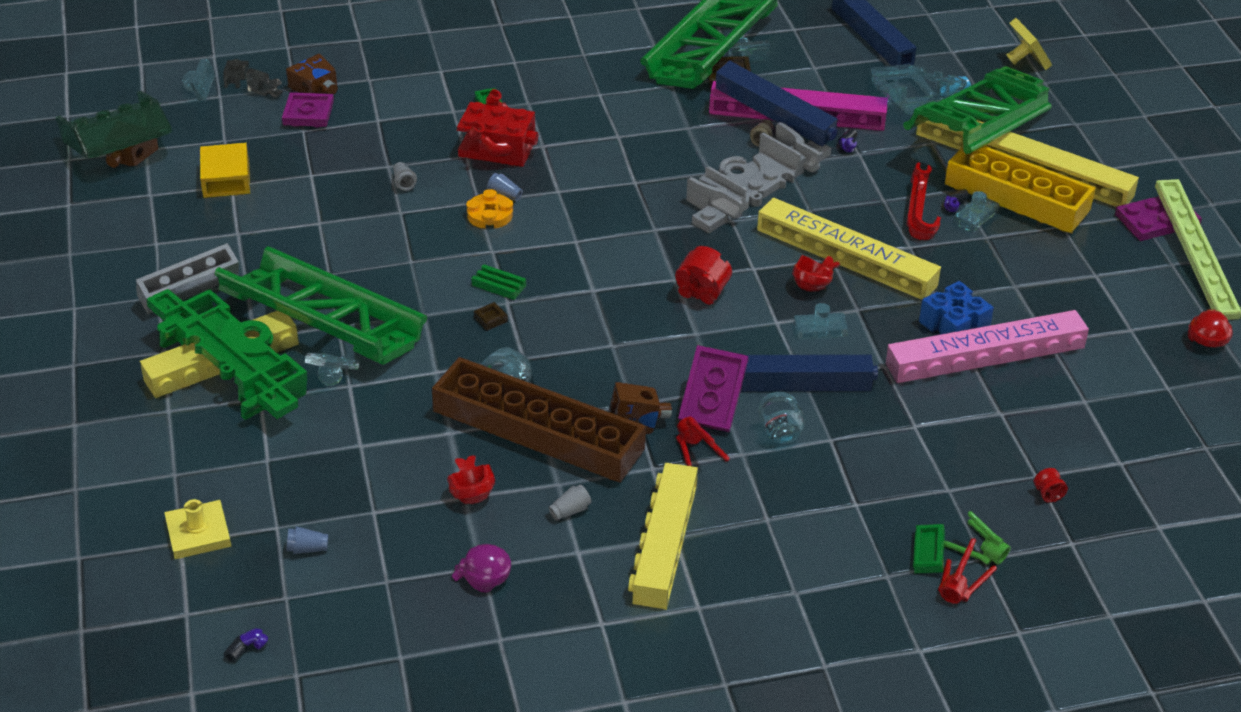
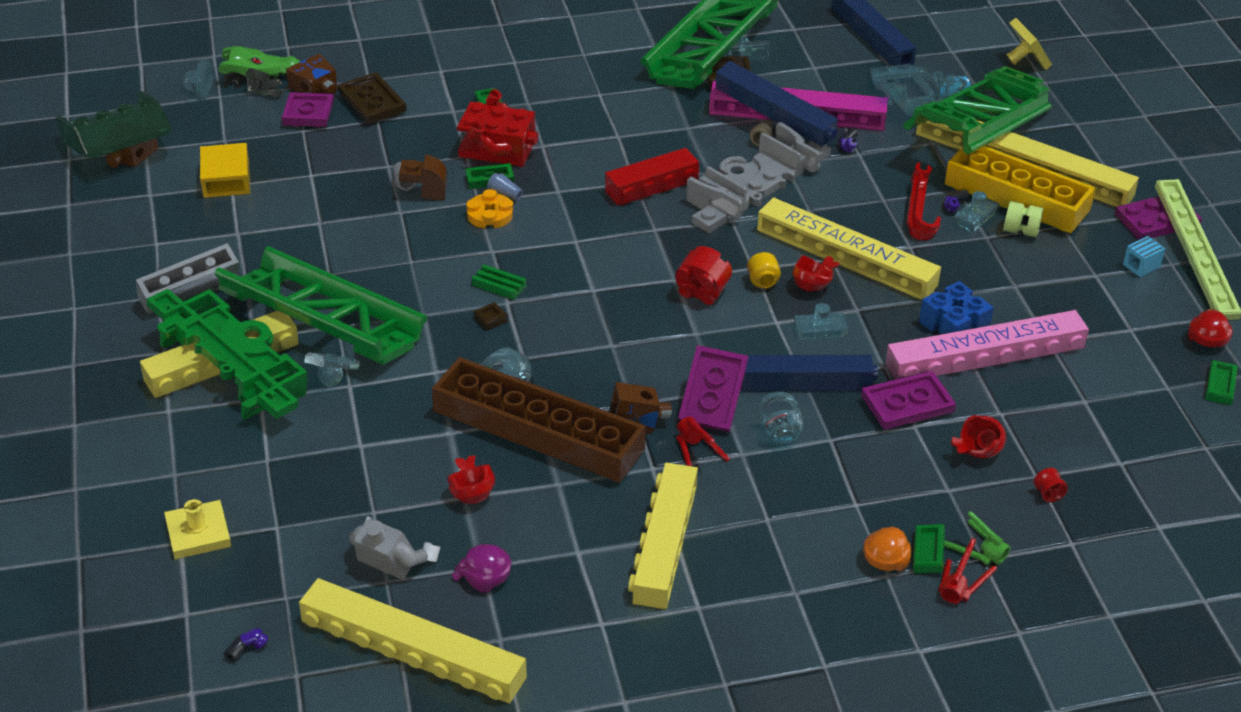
sand blue cone [286,526,328,554] -> none
light grey cone [549,484,592,521] -> none
none -> bright green animal [219,46,301,80]
none -> light yellow brick [299,578,527,704]
none -> dark brown plate [338,72,407,124]
none -> light grey torso [349,516,441,580]
none -> reddish brown brick [399,155,448,201]
none -> green tile [465,163,514,189]
none -> red brick [605,148,699,206]
none -> yellow head [747,252,781,288]
none -> magenta plate [861,371,956,430]
none -> orange hat [863,527,911,572]
none -> red hat [950,415,1006,459]
none -> yellowish green wheel [1004,201,1043,238]
none -> medium azure brick [1123,236,1166,277]
none -> green tile [1205,360,1238,405]

